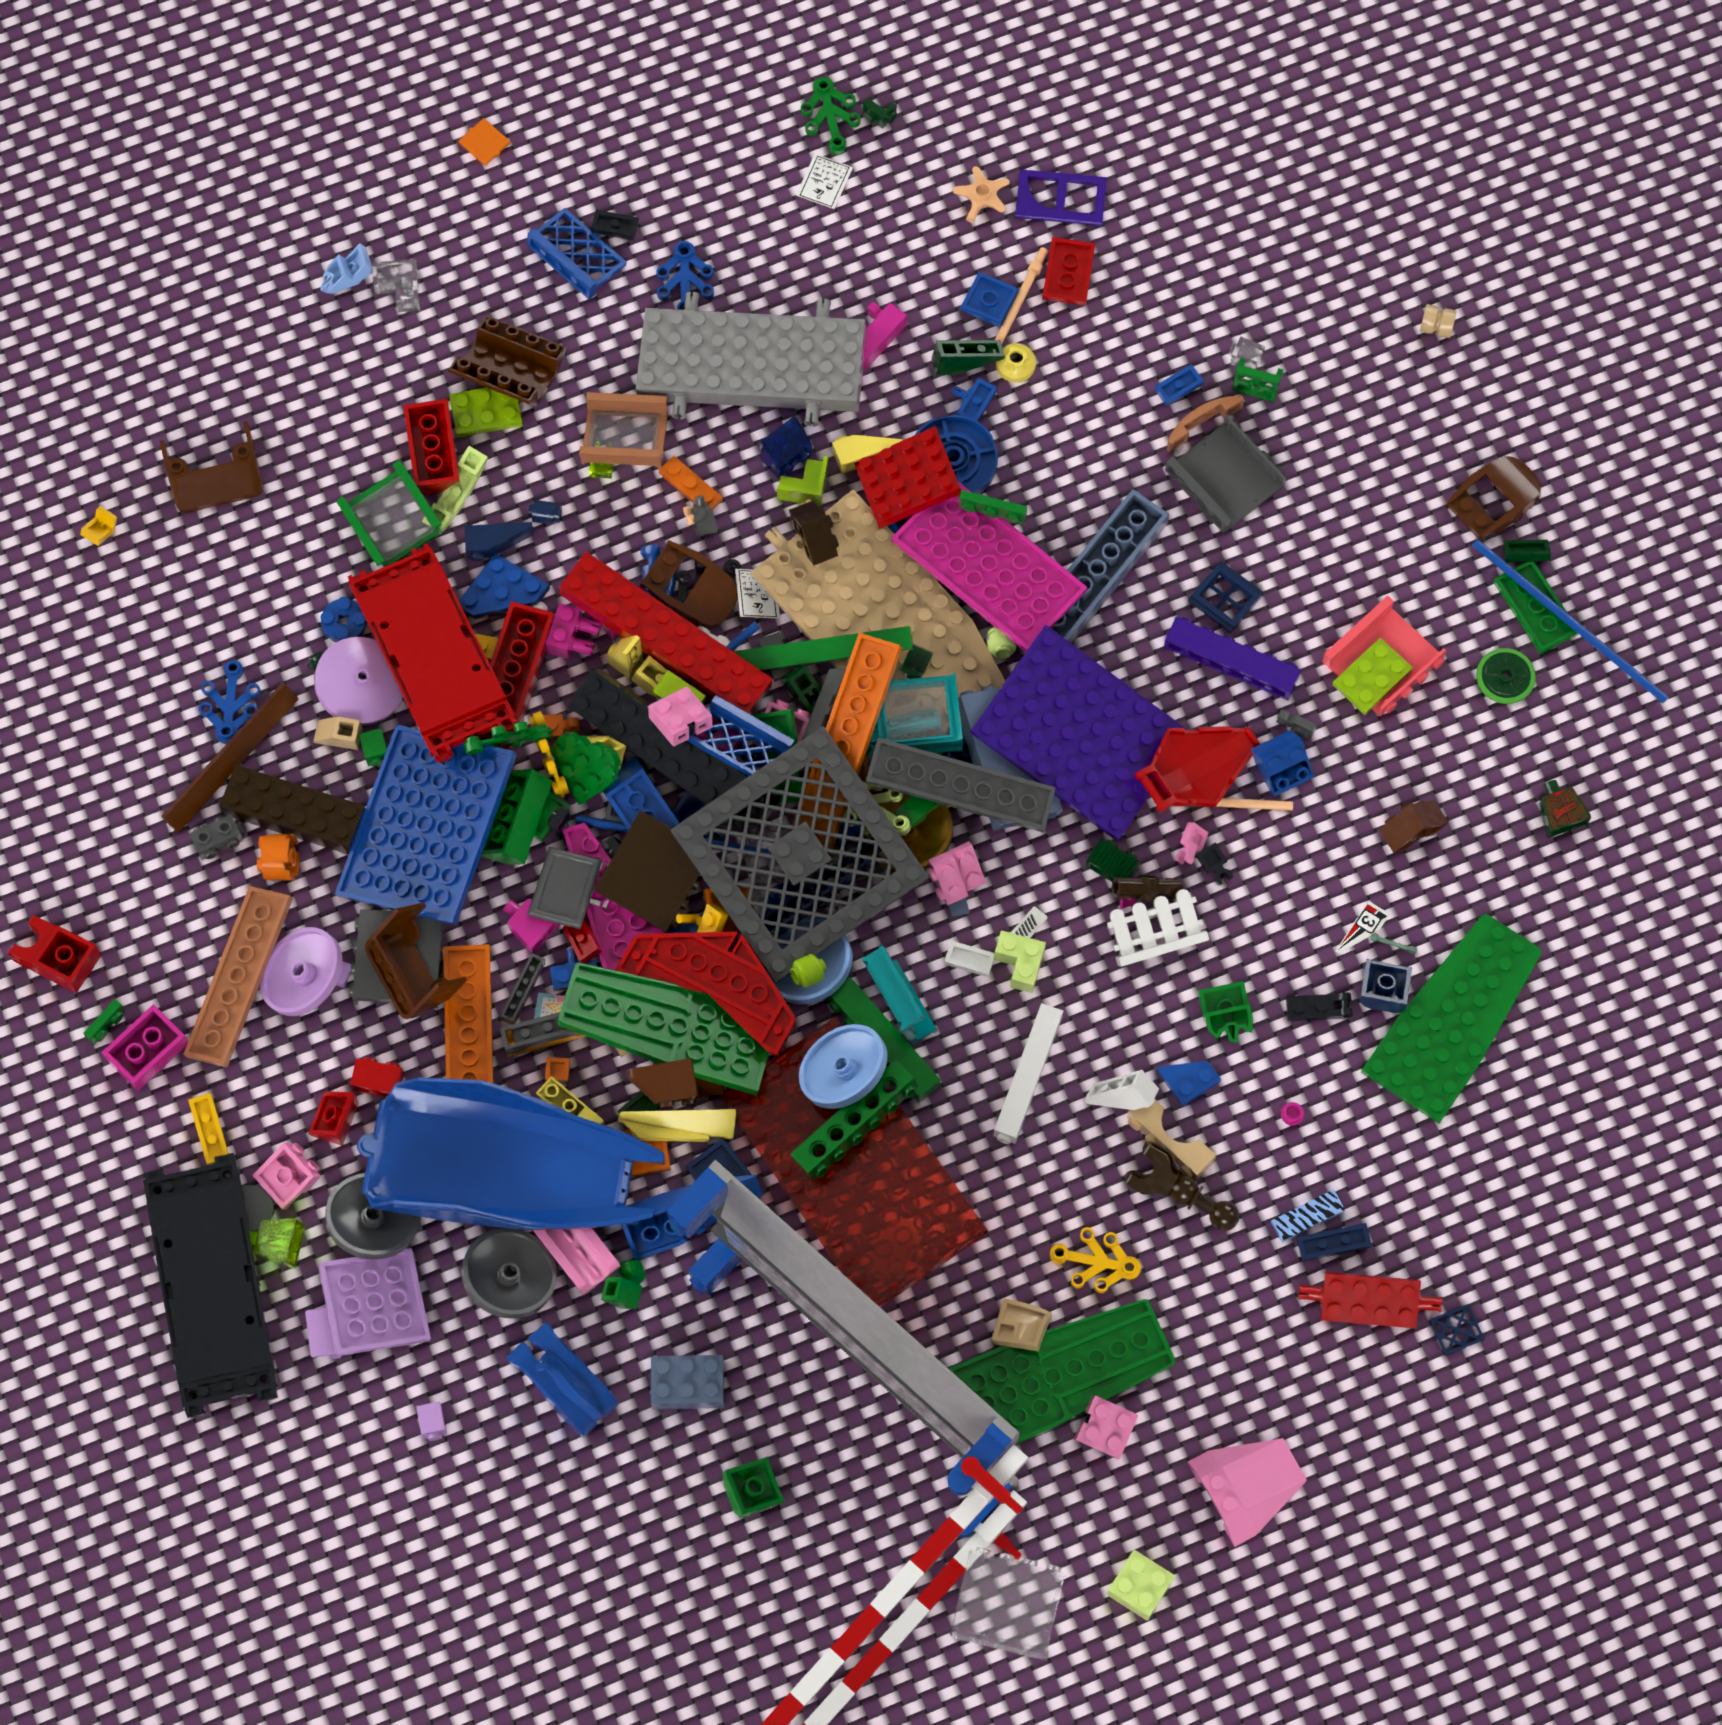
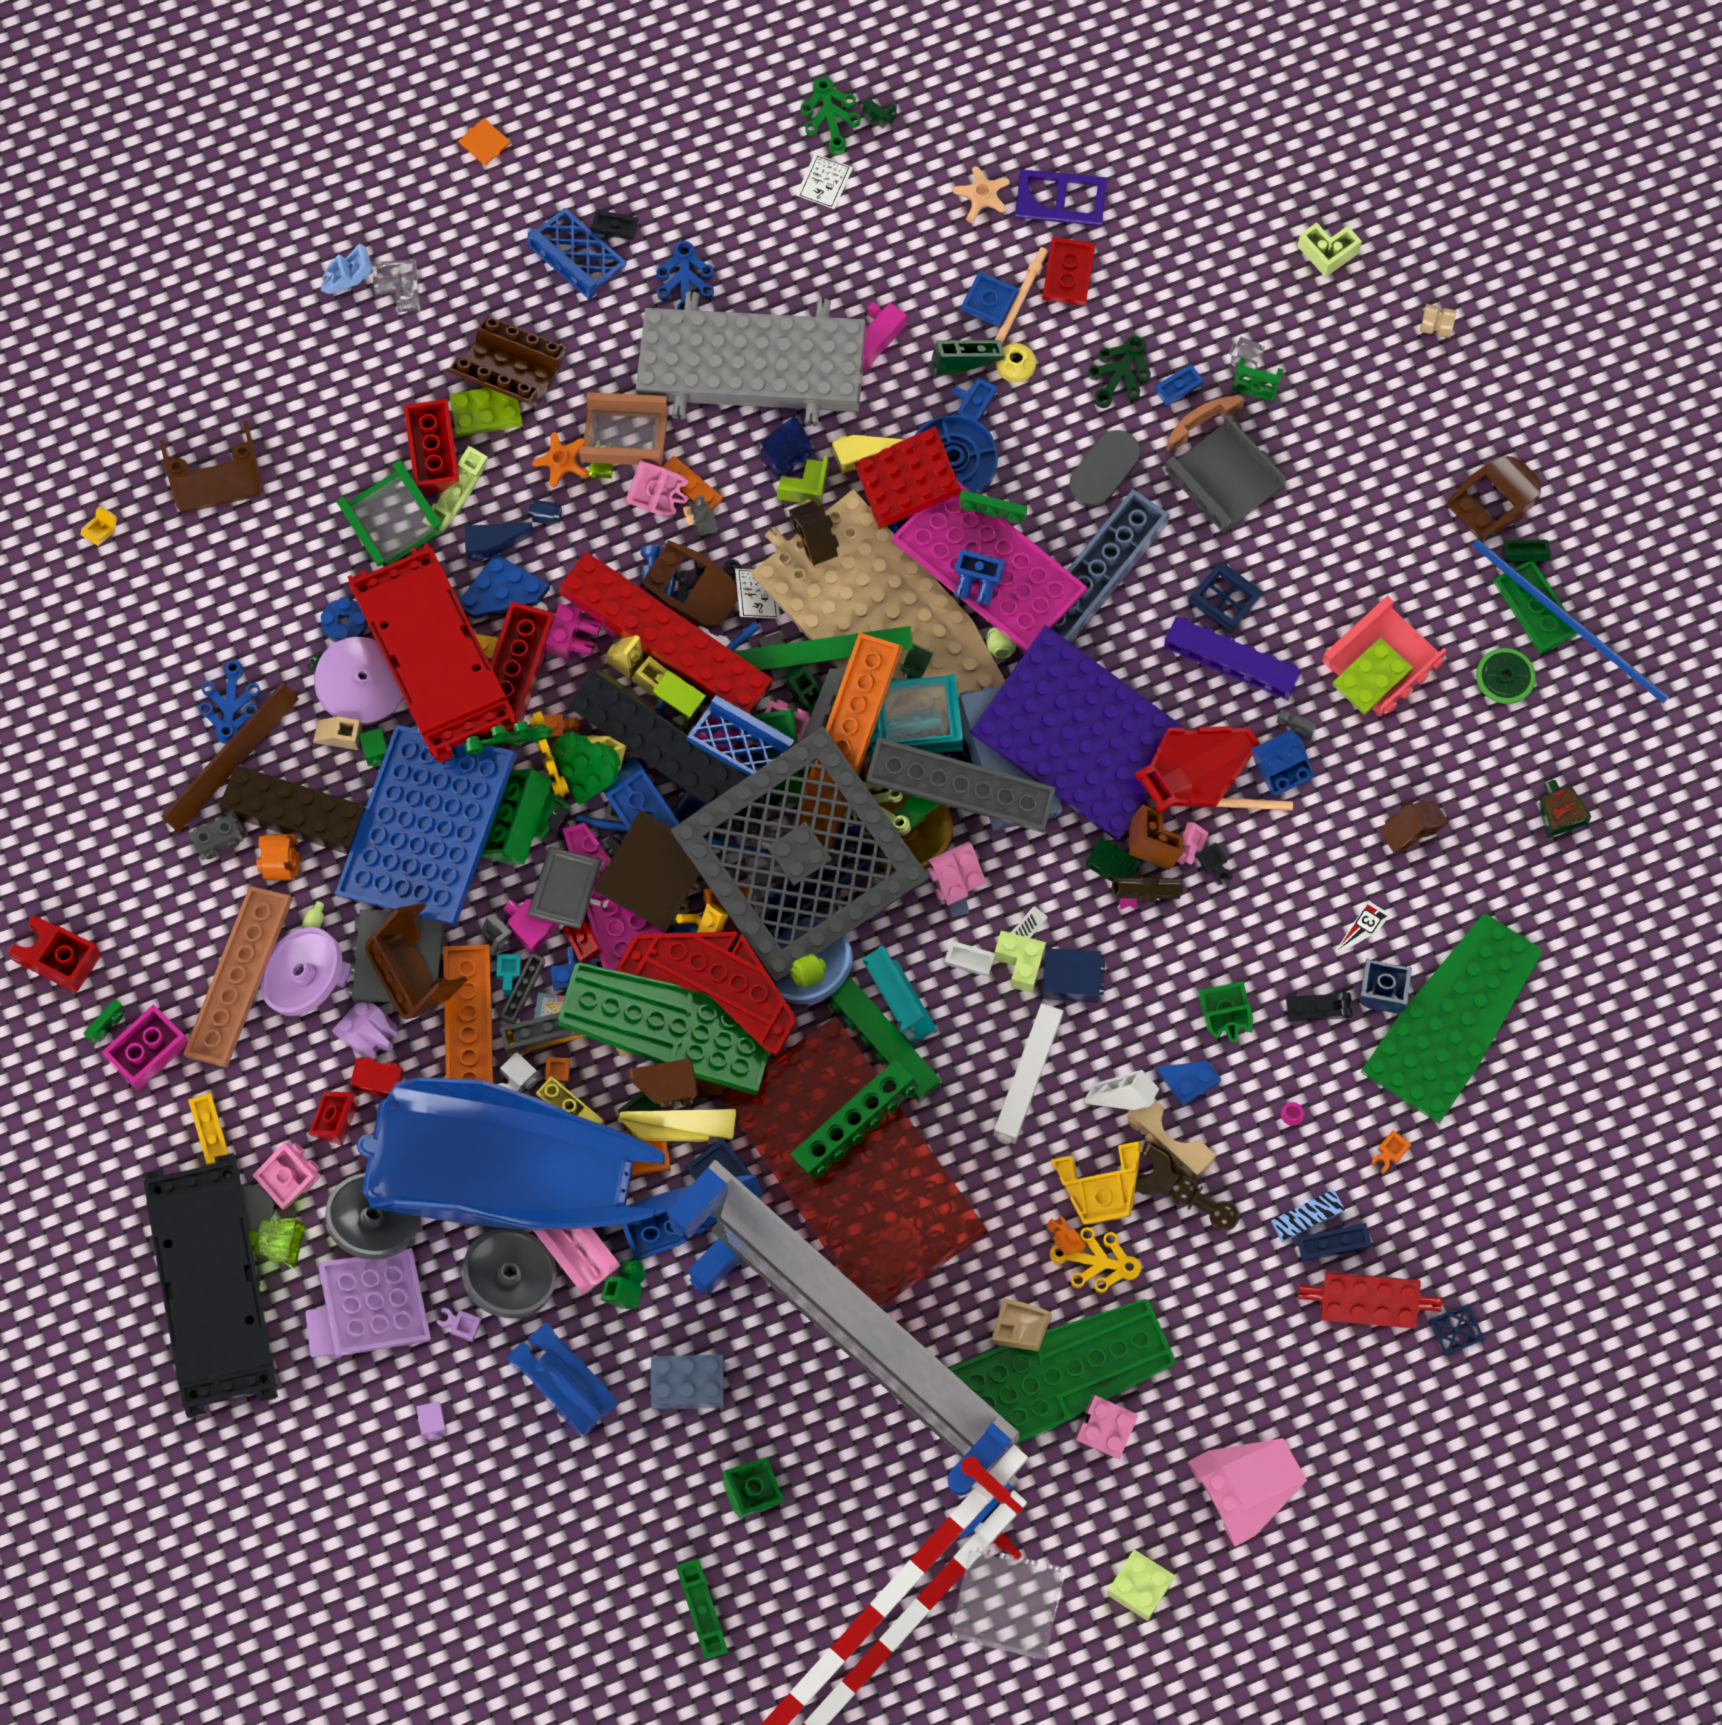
bright pink piece [648,687,712,747] -> none
light blue dish [799,1024,887,1109] -> none
white fence [1107,889,1209,967] -> none
sand green hinge [1370,933,1418,954] -> none
none -> yellowish green cylinder [302,901,325,929]
none -> lavender plate [332,1001,398,1059]
none -> lavender plate [436,1308,482,1342]
none -> dark grey bracket [481,914,512,956]
none -> teal plate [496,954,521,997]
none -> white brick [498,1052,538,1093]
none -> orange animal [532,432,590,488]
none -> bright pink plate [625,459,690,517]
none -> green slope [676,1558,728,1660]
none -> blue brick [954,549,1007,606]
none -> dark blue brick [1042,948,1105,1003]
none -> orange plate [1047,1216,1087,1256]
none -> yellow wing [1051,1142,1141,1225]
none -> dark grey tile [1069,430,1140,507]
none -> dark green plant [1088,336,1151,408]
none -> dark orange brick [1129,805,1184,870]
none -> yellowish green brick [1297,222,1362,278]
none -> orange plate [1371,1130,1411,1174]

